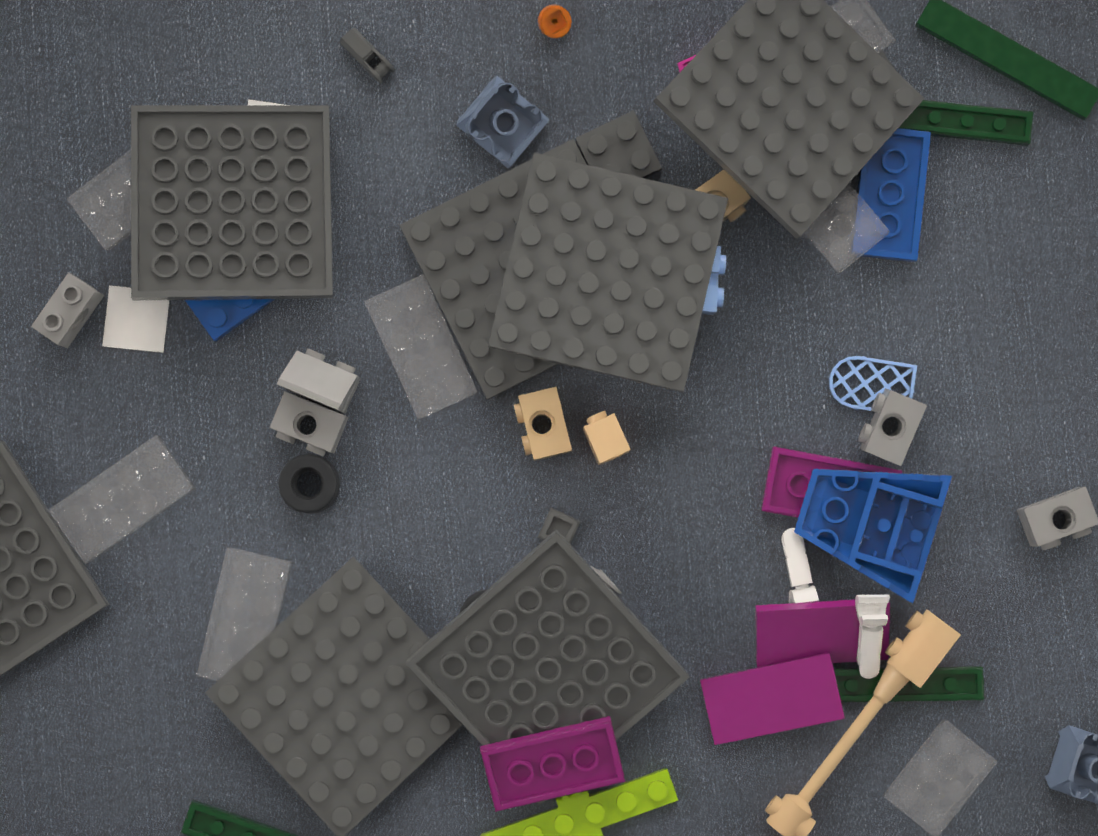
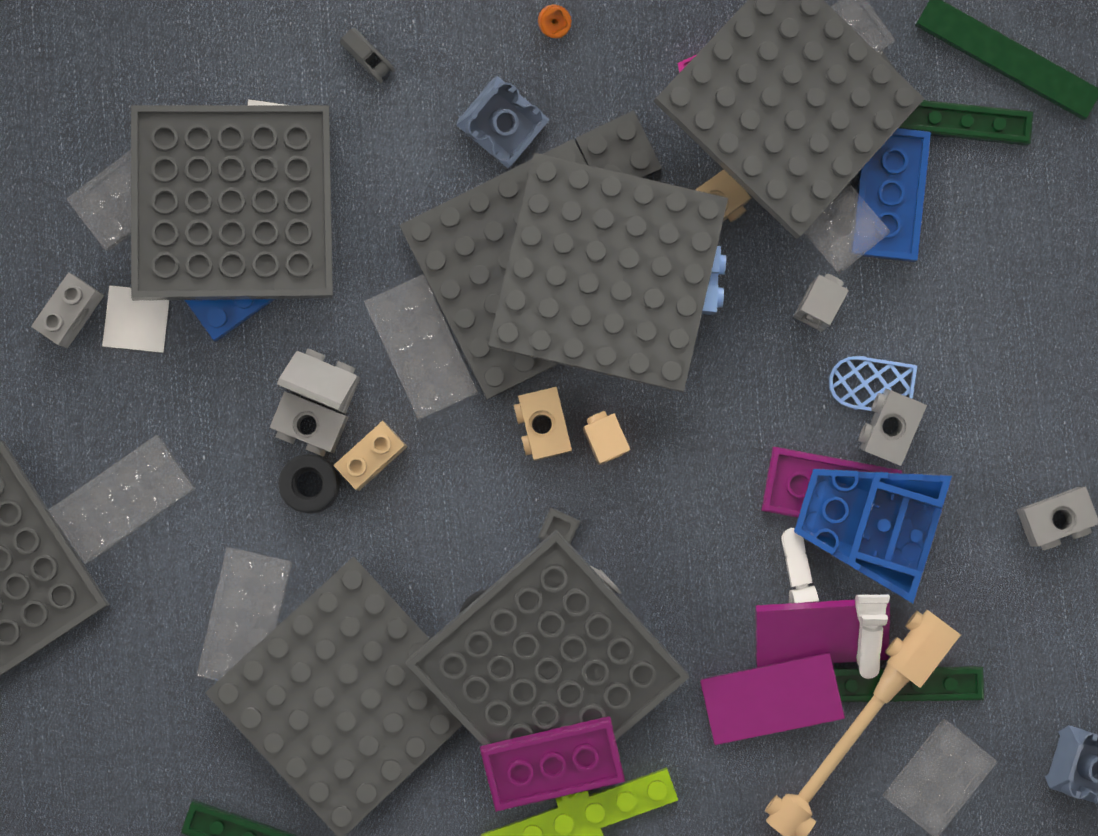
none -> tan brick [333,421,407,491]
none -> light grey brick [793,274,849,332]

